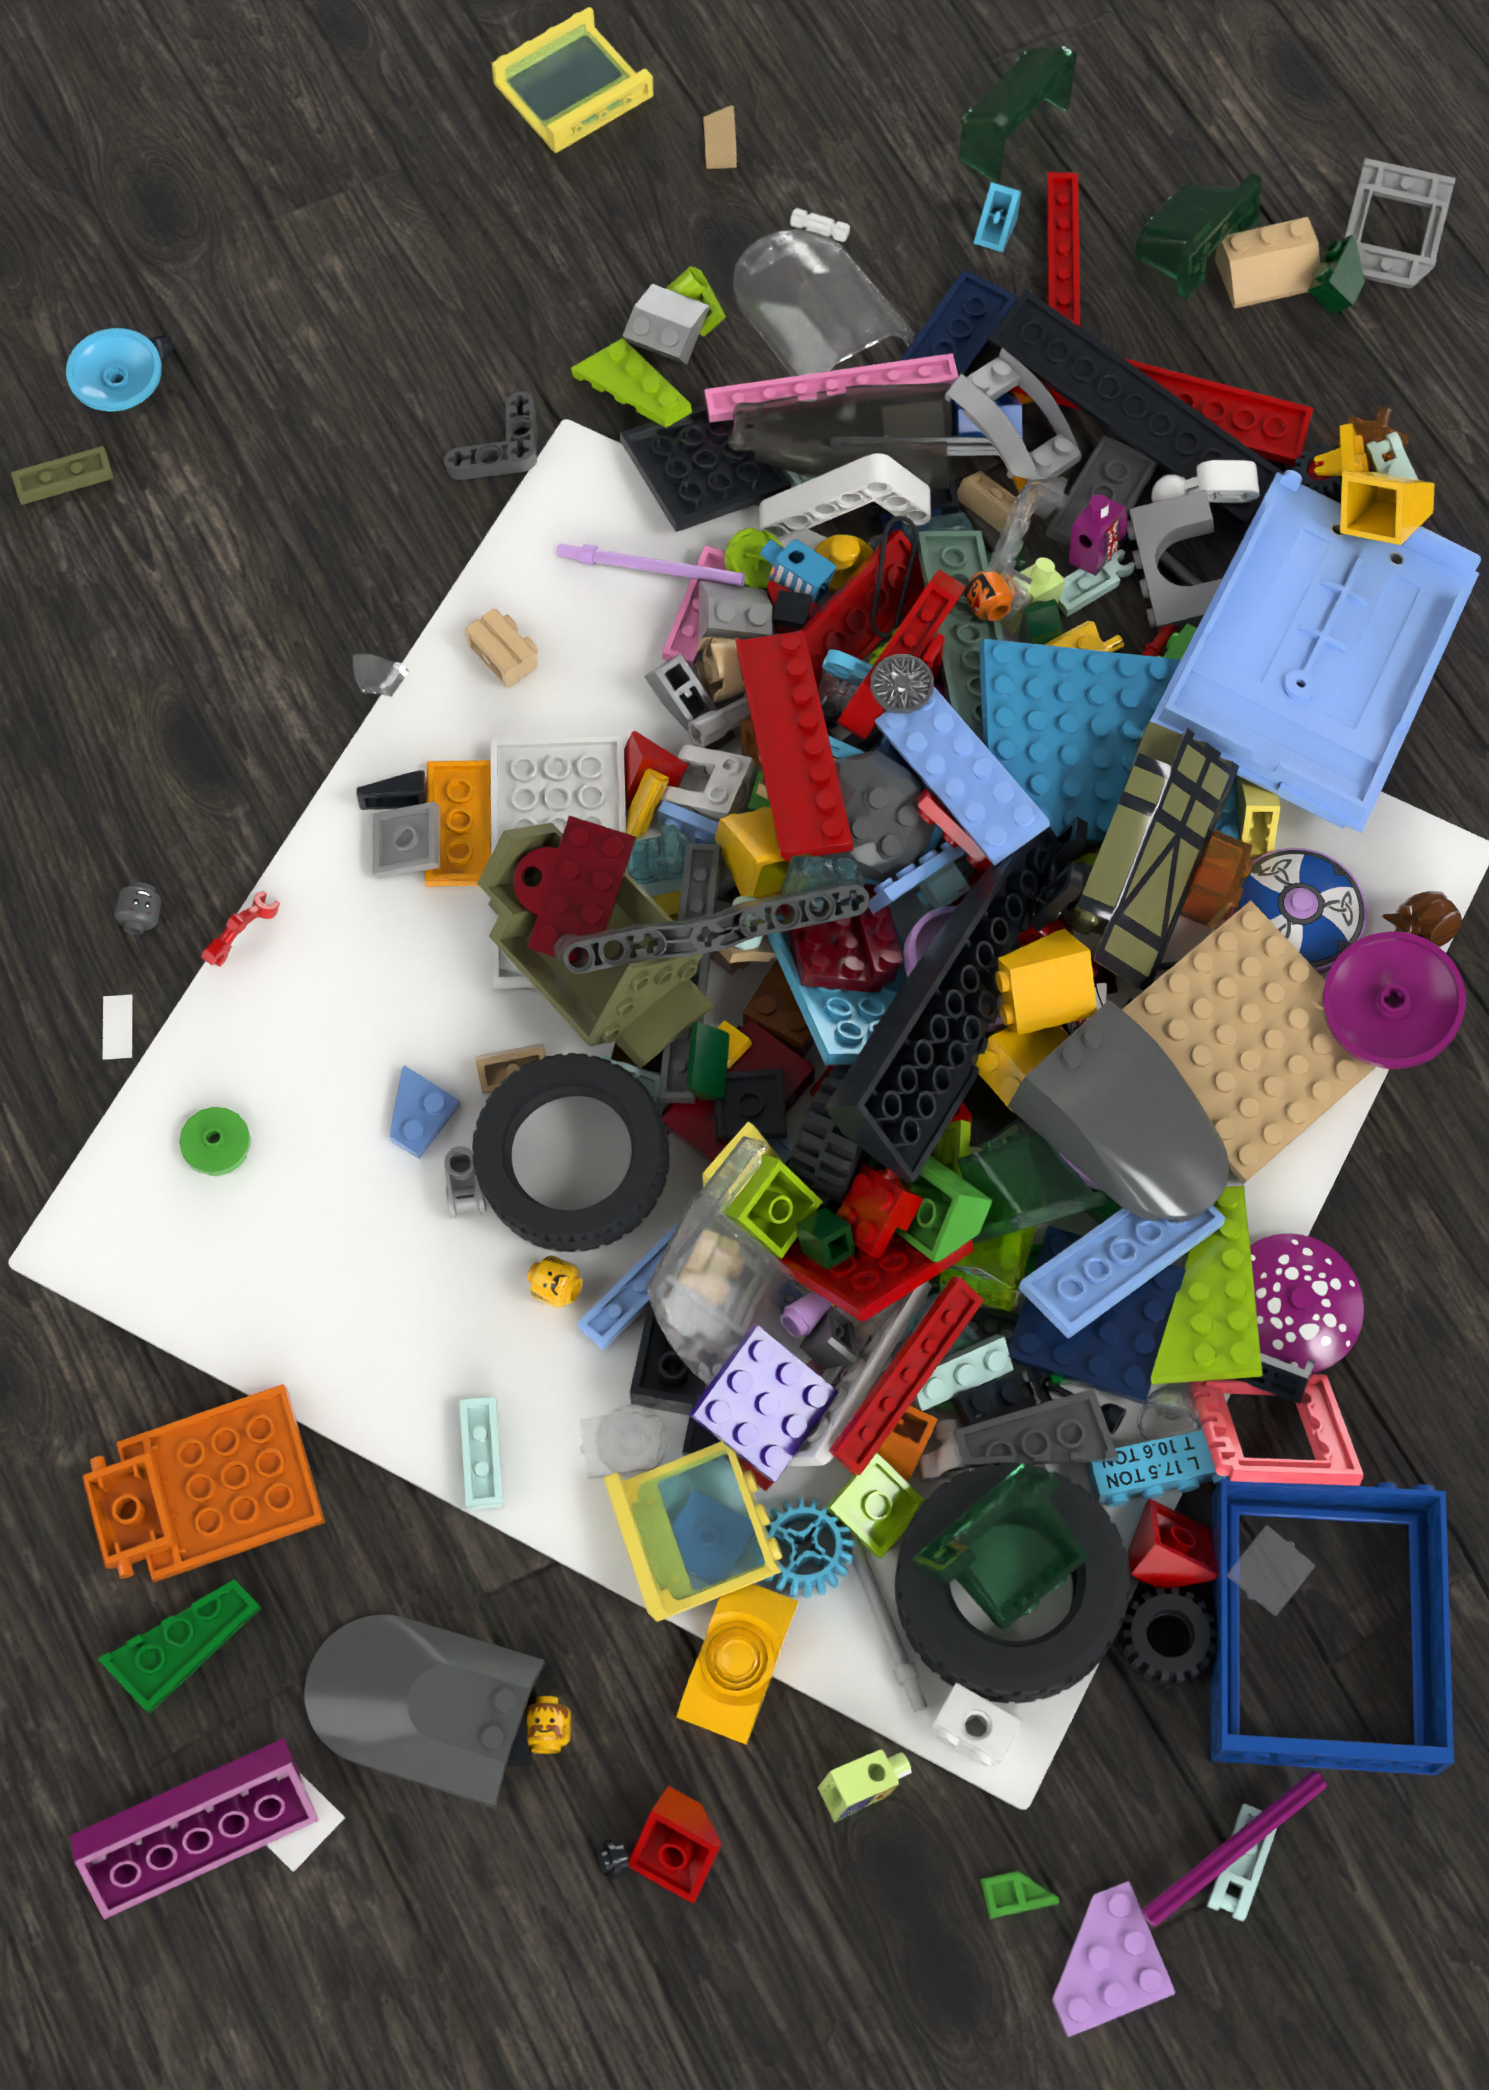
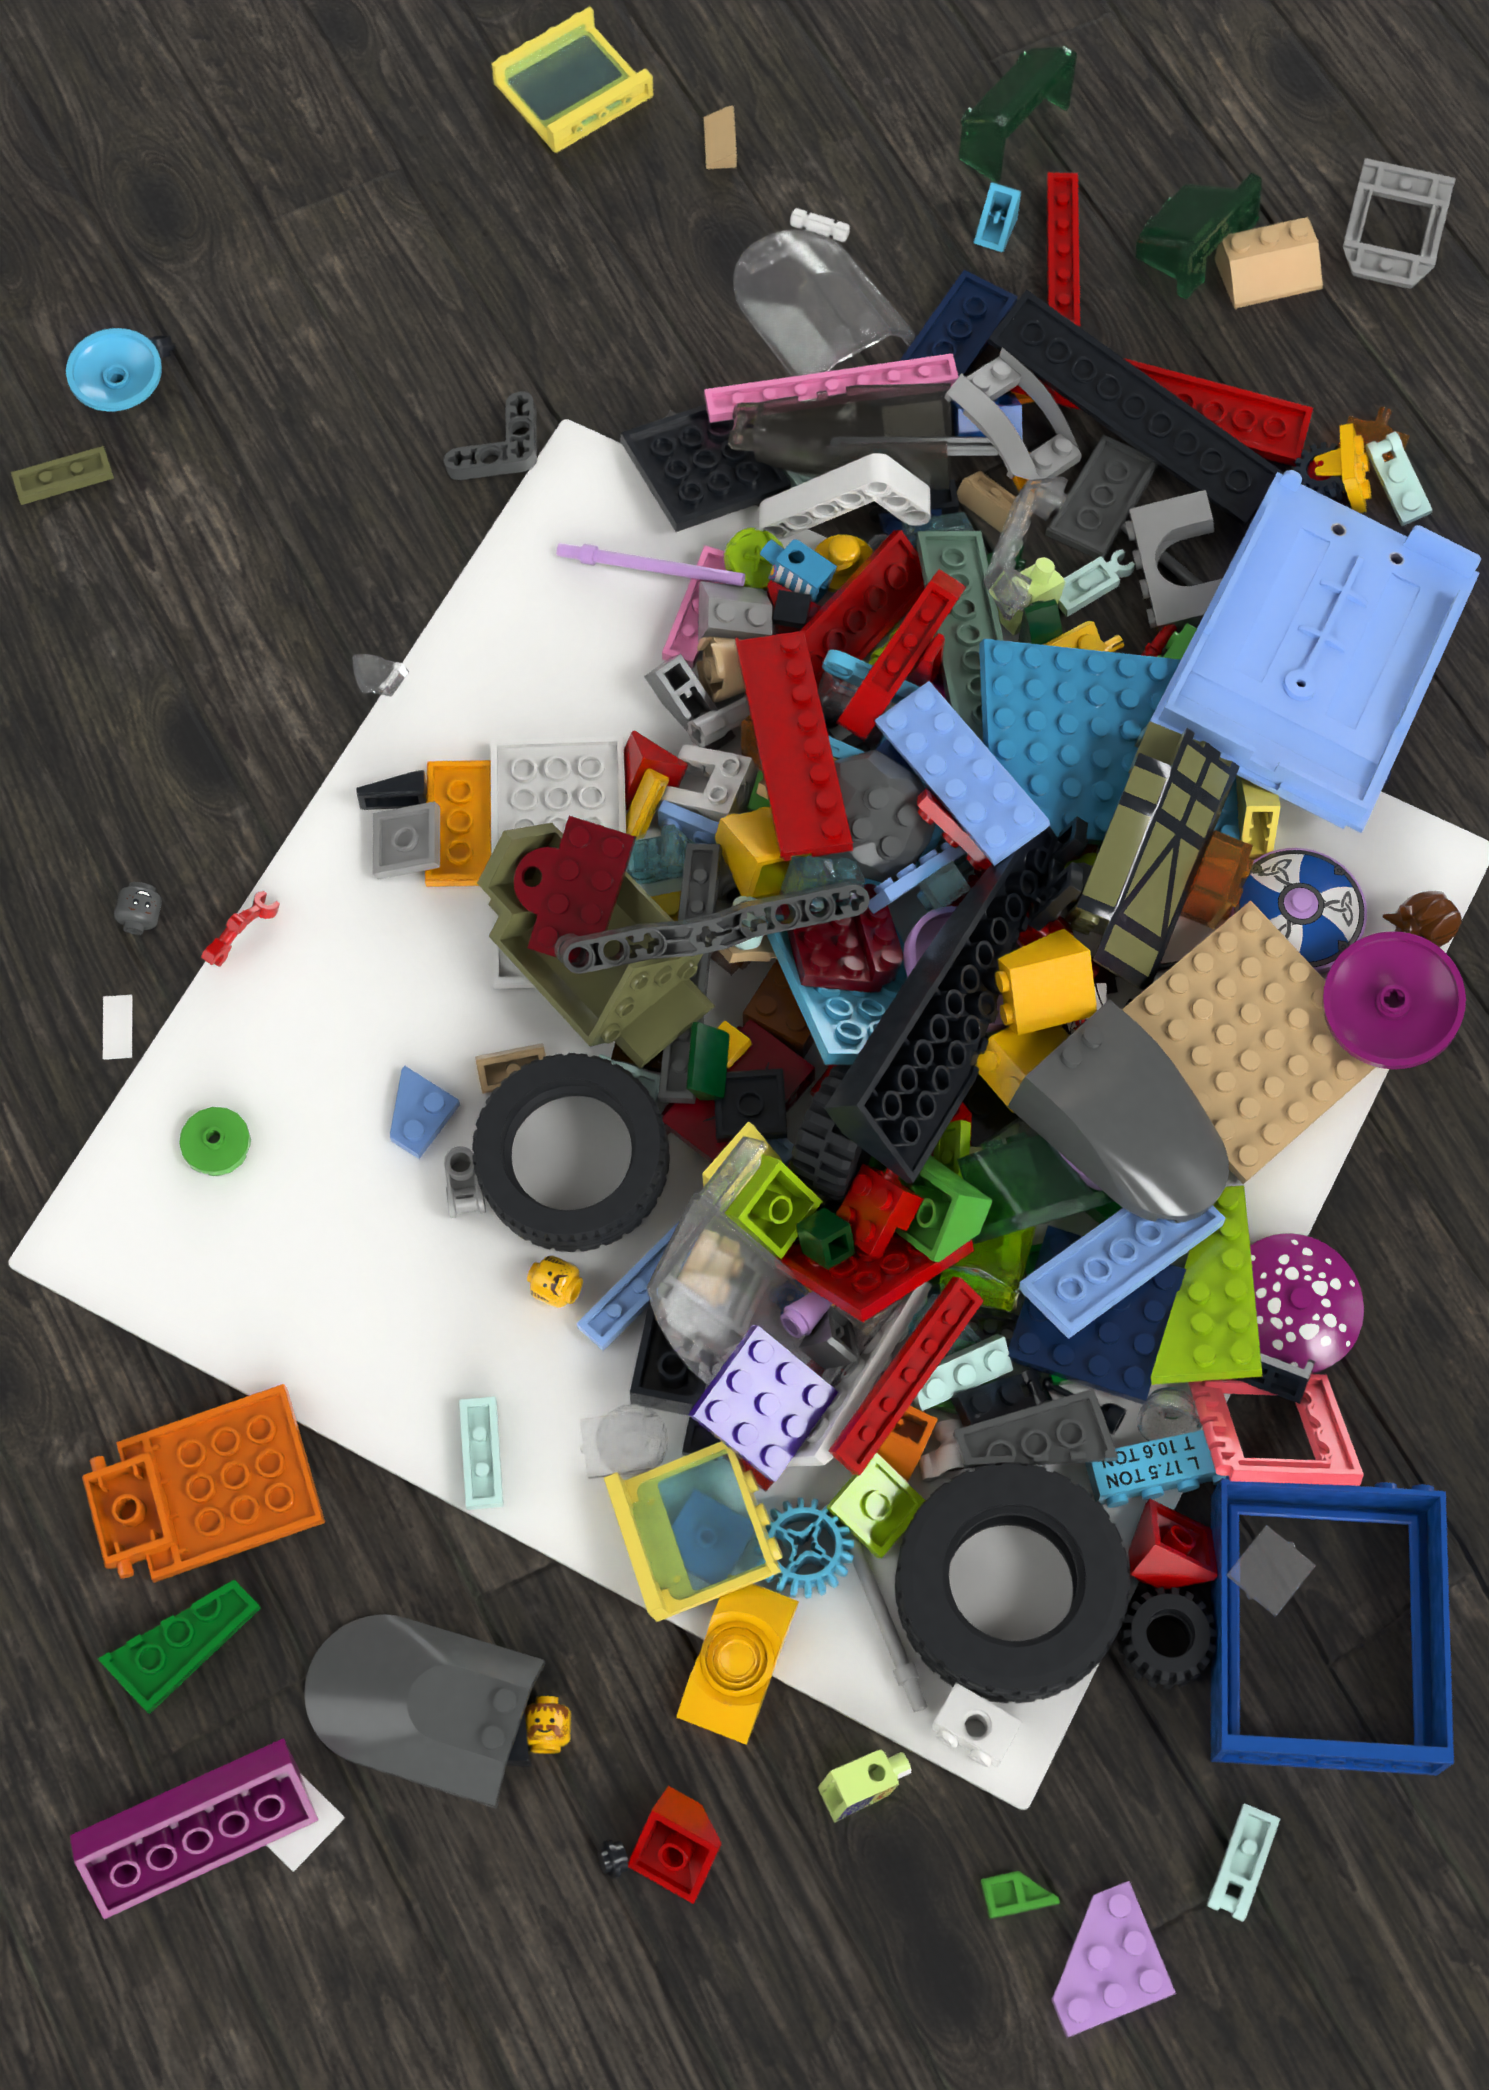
tan brick [465,608,538,688] -> none
lime wing [571,338,692,428] -> none
light grey slope [623,284,710,365] -> none
lime plate [667,266,726,337] -> none
flat silver wheel [870,654,934,714] -> none
black piece [871,516,919,638] -> none
clear green windscreen [911,1463,1089,1630] -> none
orange head [964,571,1014,621] -> none
magenta torso [1069,494,1128,576] -> none
magenta axle [1142,1771,1327,1927] -> none
white beam [1151,460,1260,503] -> none
dark green slope [1308,235,1365,314] -> none
yellow slope [1340,471,1435,545] -> none

